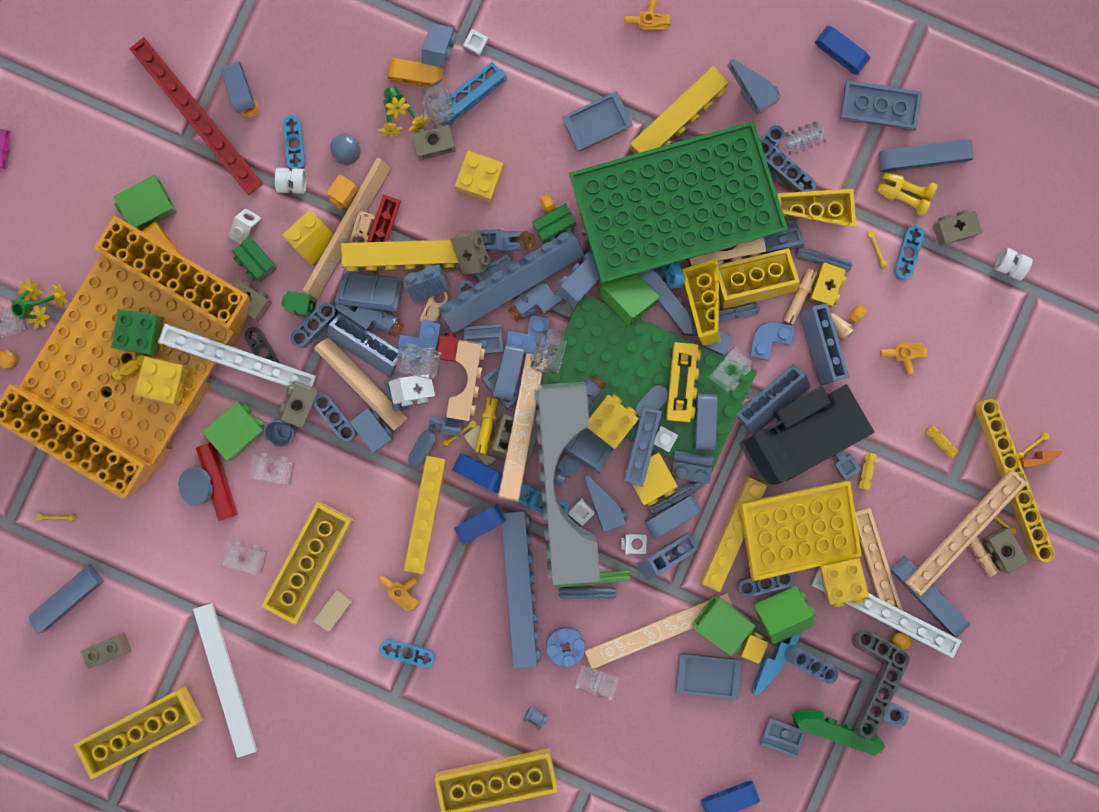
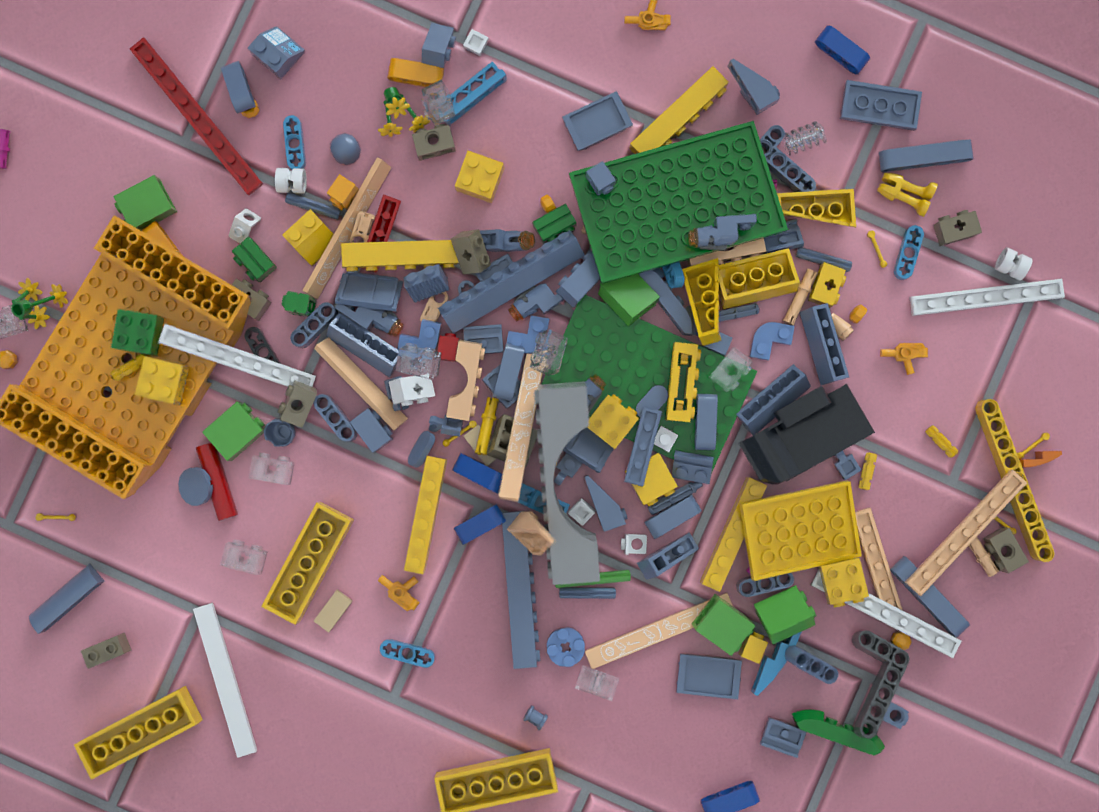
none -> sand blue slope [247,26,305,79]
none -> sand blue axle [285,193,341,219]
none -> light nougat wedge [507,511,555,555]
none -> sand blue brick [585,161,616,196]
none -> sand blue plate [688,214,757,251]
none -> white tile [909,279,1065,316]

